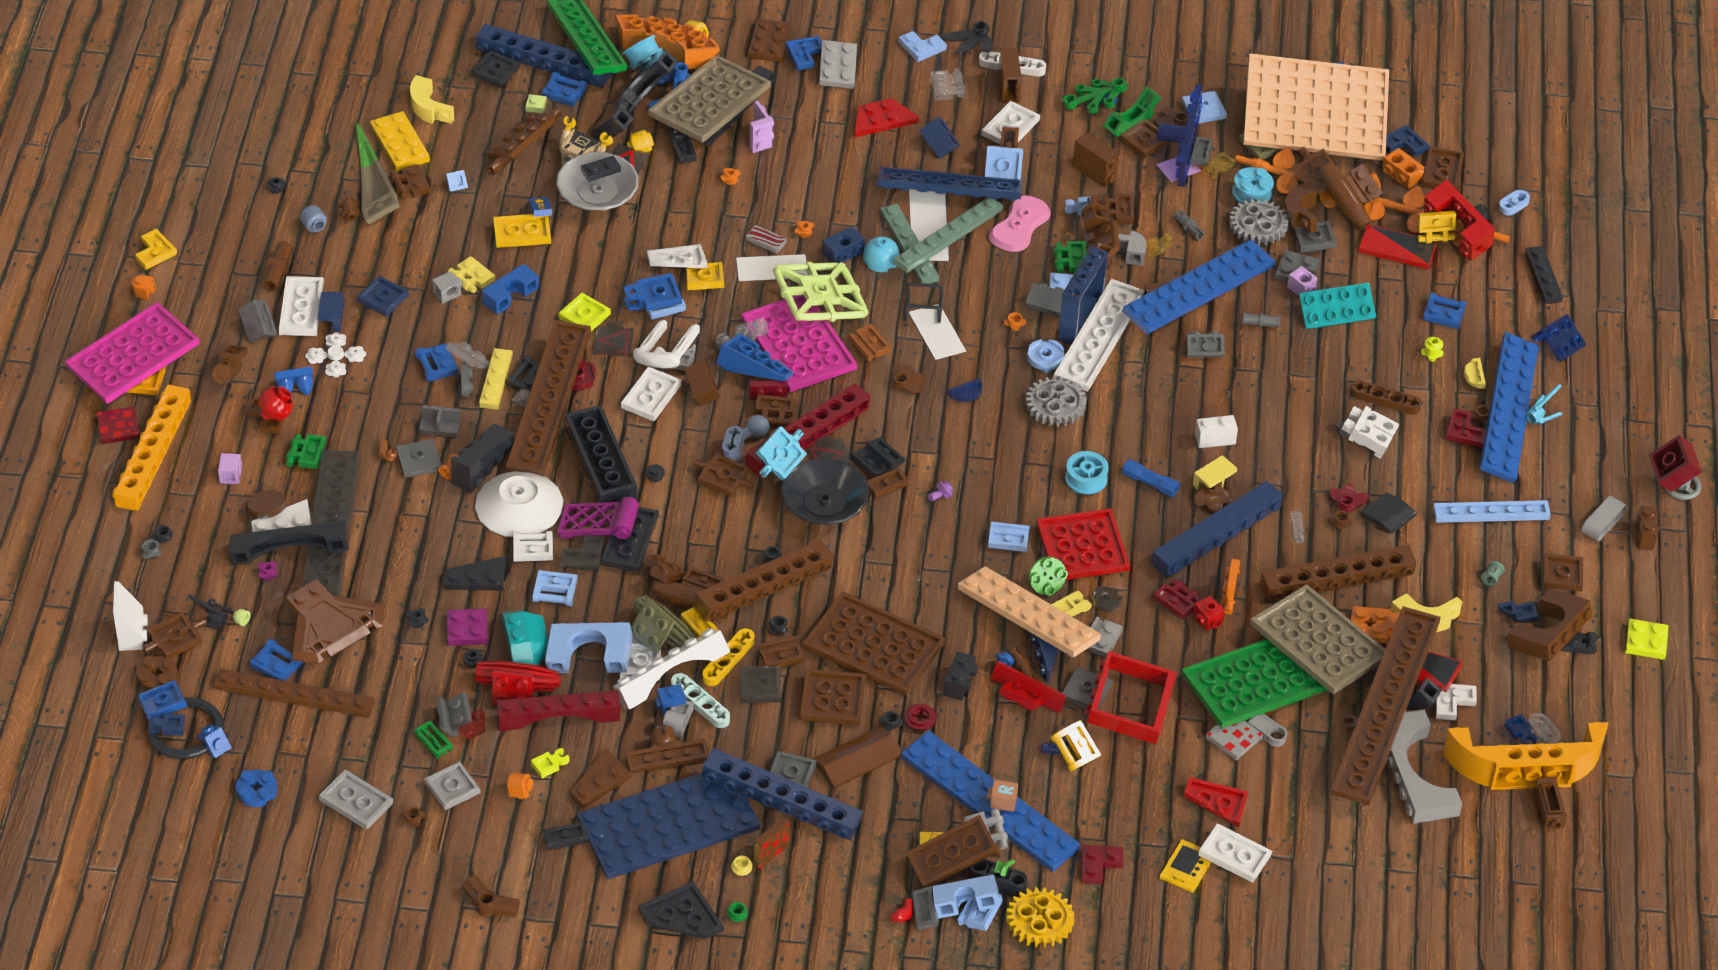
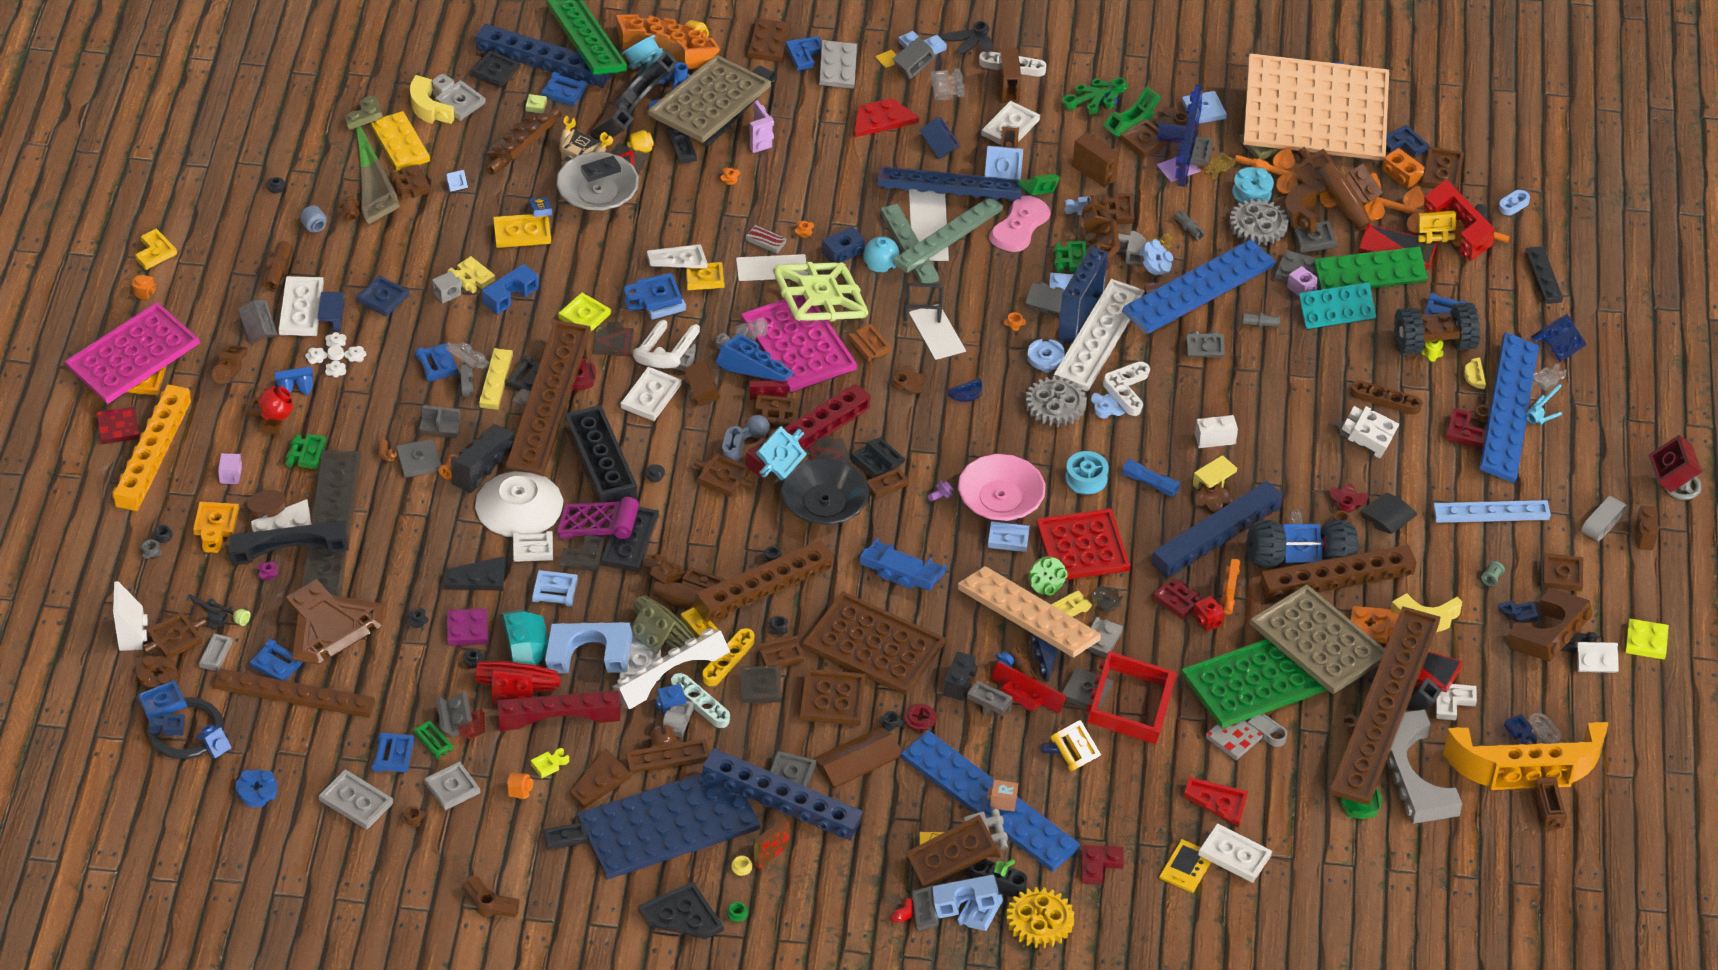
none -> light orange plate [193,502,239,553]
none -> light grey tile [199,633,233,672]
none -> olive plate [345,95,383,130]
none -> blue plate [371,733,414,773]
none -> light grey plate [432,74,486,121]
none -> blue bracket [860,538,947,591]
none -> yellow sticker [875,50,896,68]
none -> dark grey brick [893,37,936,79]
none -> bright pink dish [958,454,1046,521]
none -> flat silver panel [967,680,1012,716]
none -> green panel [1017,174,1060,195]
none -> light blue plate [1091,393,1126,418]
none -> white beam [1103,362,1150,416]
none -> light blue plate [1140,239,1173,276]
none -> black plate [1246,519,1358,568]
none -> green plate [1313,247,1428,290]
none -> green plate [1340,788,1382,819]
none -> black plate [1394,302,1480,355]
none -> clear plate [1533,364,1567,391]
none -> white plate [1577,642,1619,673]

